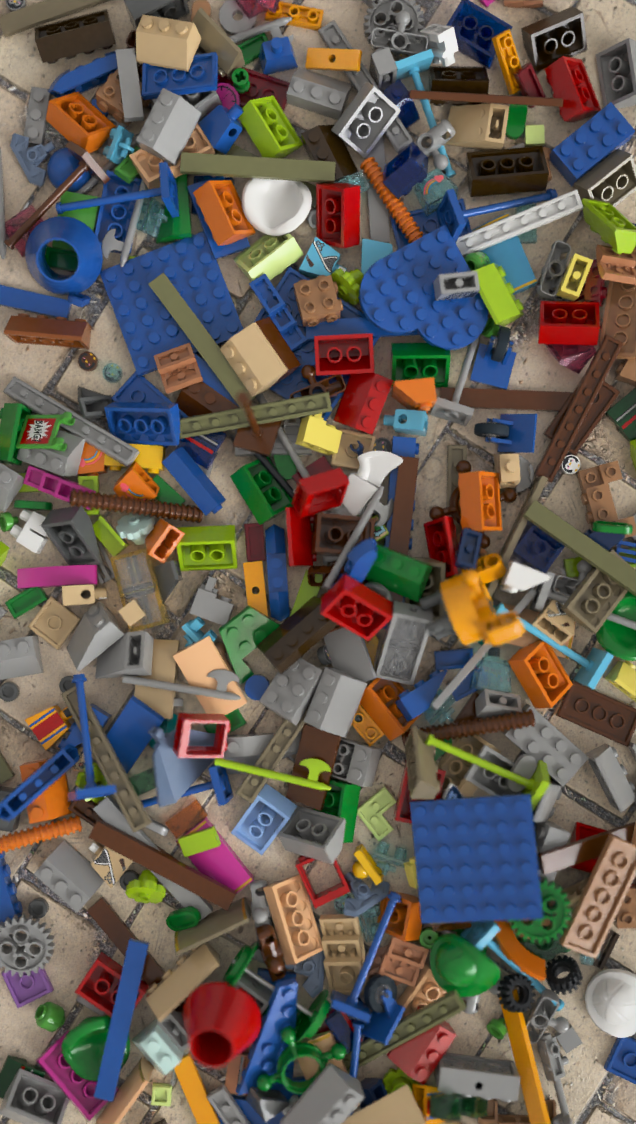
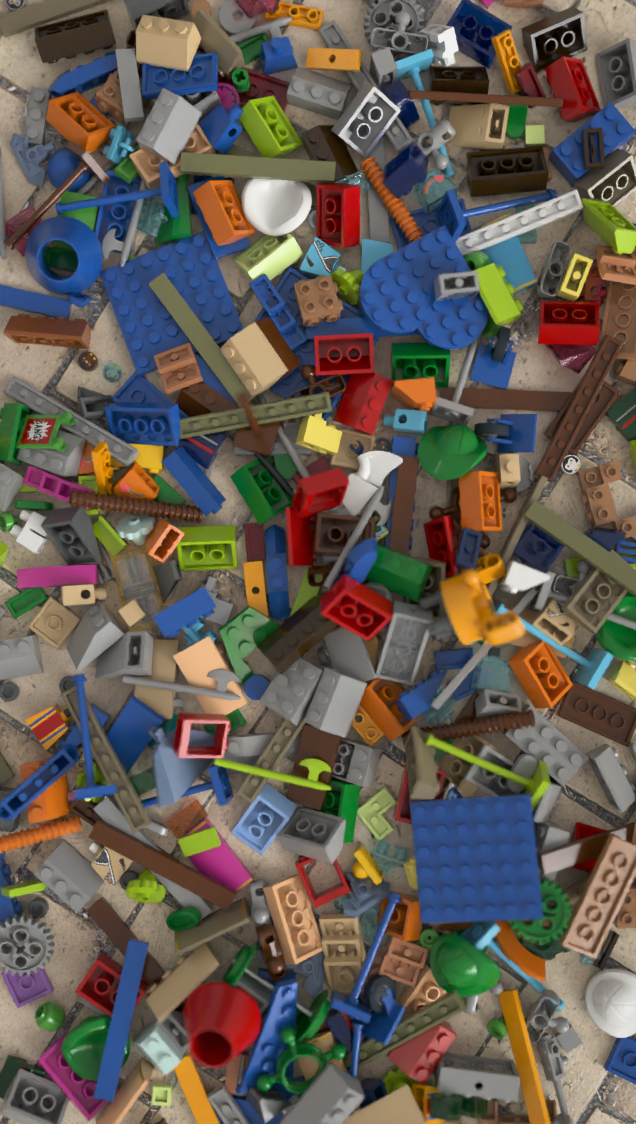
black tyre [497,974,536,1013] -> none
black tyre [546,955,583,995] -> none
green tile [592,521,633,534] -> none
none -> lime tile [1,879,46,898]
none -> light orange tile [91,441,115,496]
none -> blue brick [153,587,216,639]
none -> green piece [418,424,488,480]
none -> dark brown tile [581,128,605,170]

